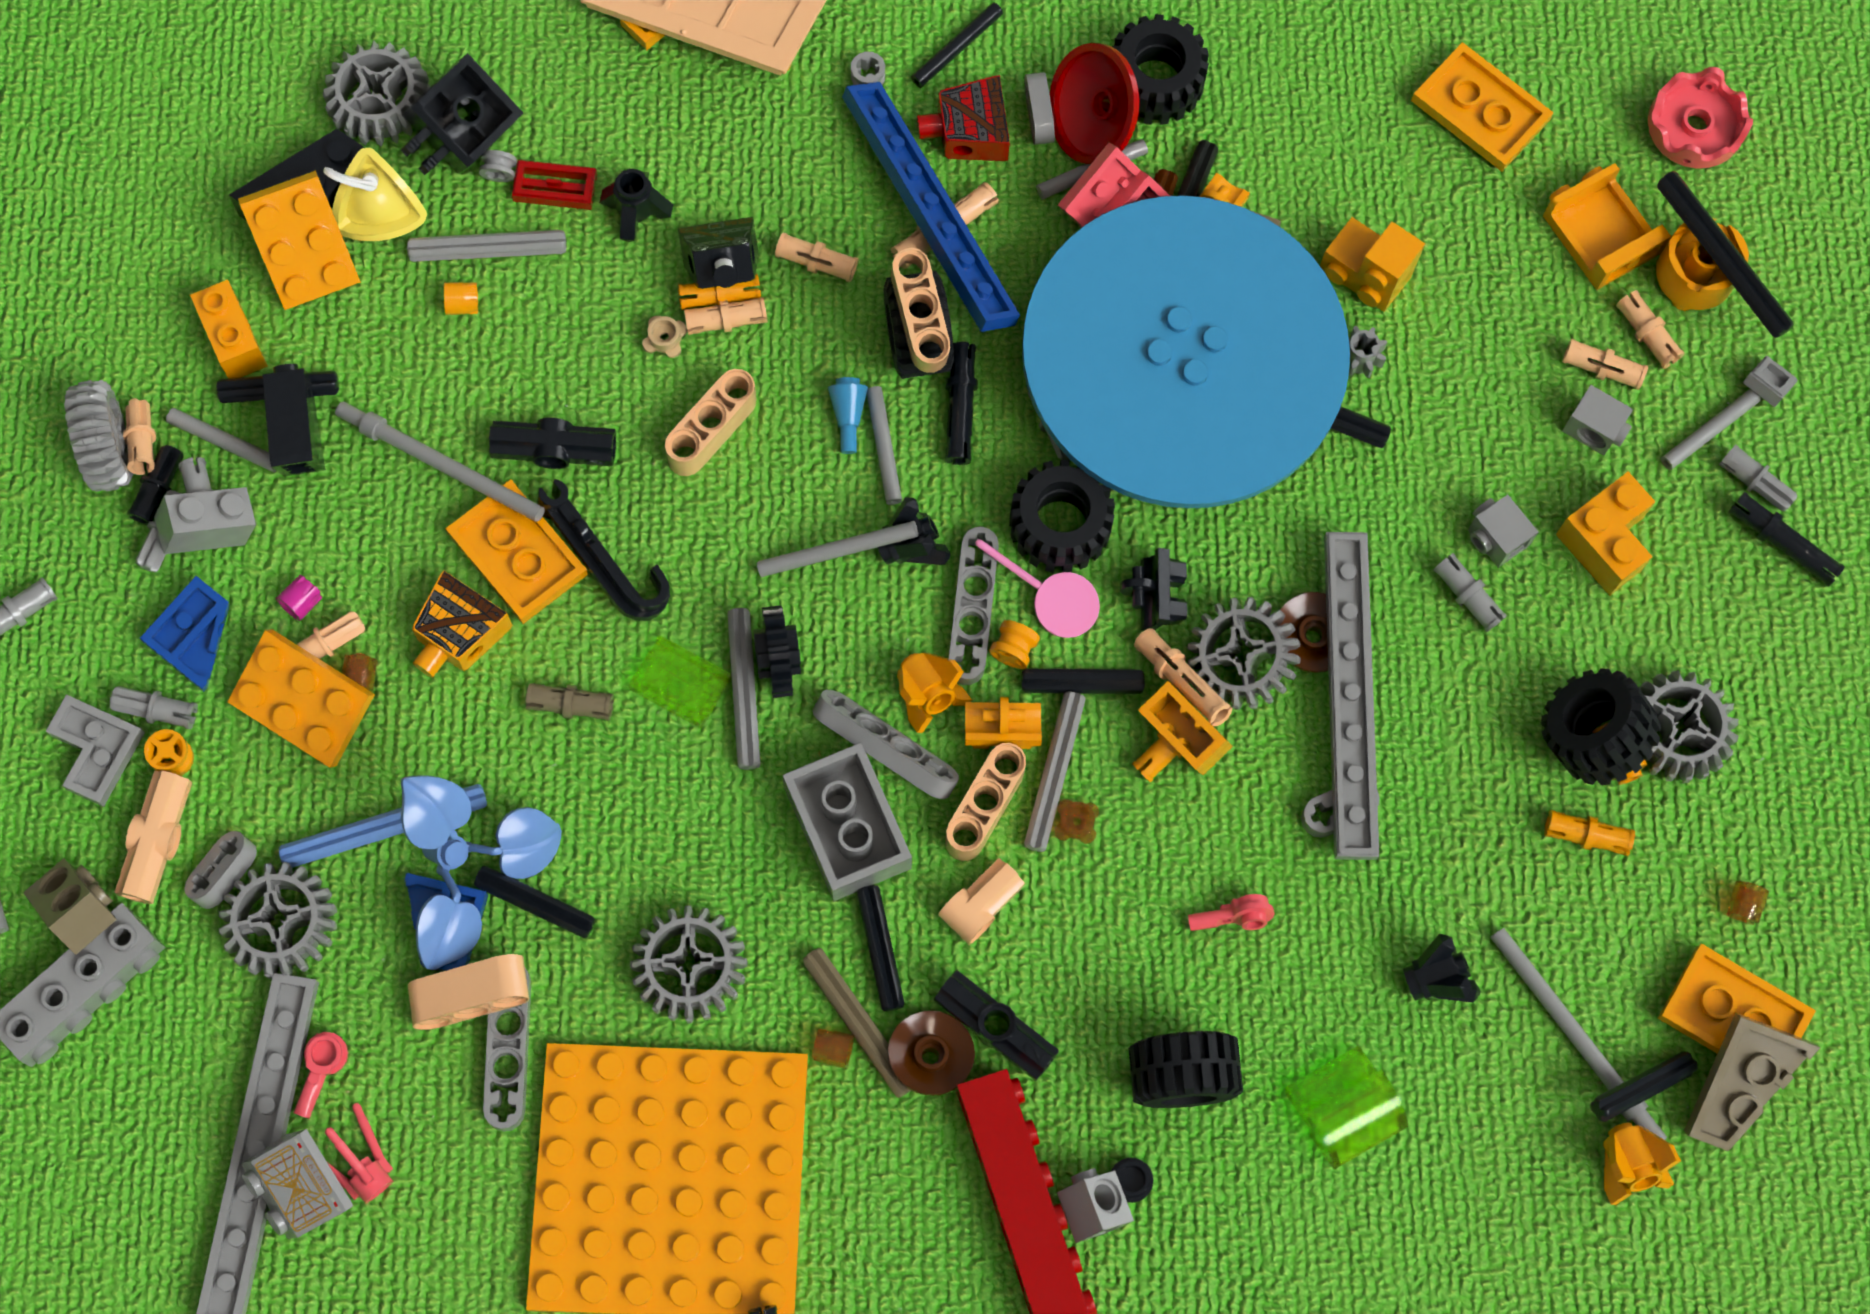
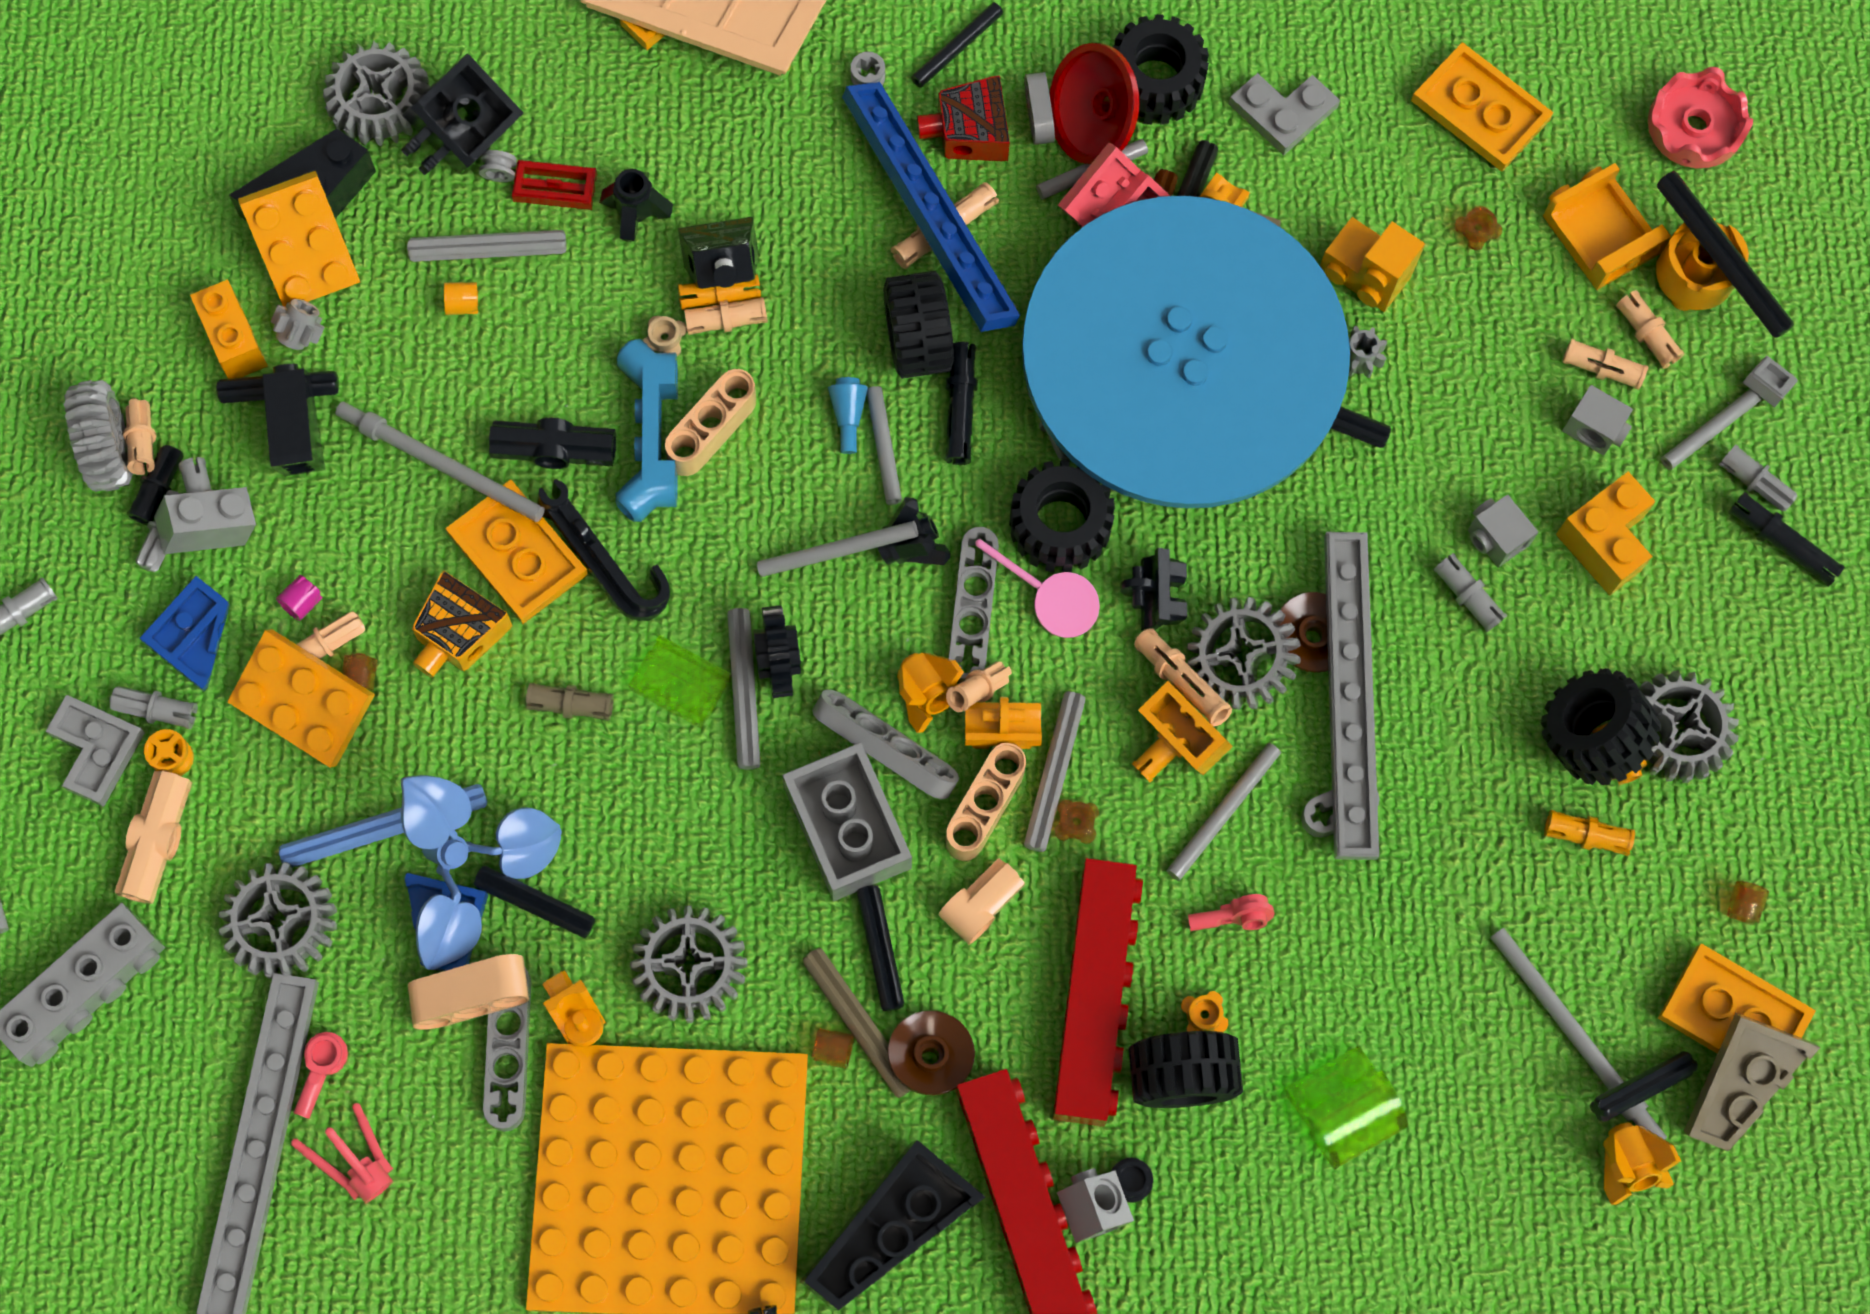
dark tan brick [23,858,117,955] -> none
light grey bar [166,408,276,473] -> none
light grey beam [184,831,257,909] -> none
light grey slope [241,1129,354,1239] -> none
light yellow hat [323,147,427,241] -> none
light nougat pin [775,232,858,282] -> none
light nougat beam [891,247,950,373] -> none
black piece [934,970,1059,1081] -> none
light orange wheel [989,620,1040,669] -> none
black axle [1021,669,1145,694] -> none
black rock [1403,934,1481,1003] -> none
none -> light grey gear [270,299,325,350]
none -> light orange hips [542,971,606,1047]
none -> dark azure plate [615,339,678,522]
none -> black wedge [800,1140,985,1311]
none -> light nougat axle [946,661,1012,712]
none -> red brick [1052,858,1143,1127]
none -> light grey bar [1166,743,1281,881]
none -> light orange plate [1181,991,1228,1032]
none -> light grey plate [1229,73,1340,155]
none -> clear orange plate [1455,206,1502,250]

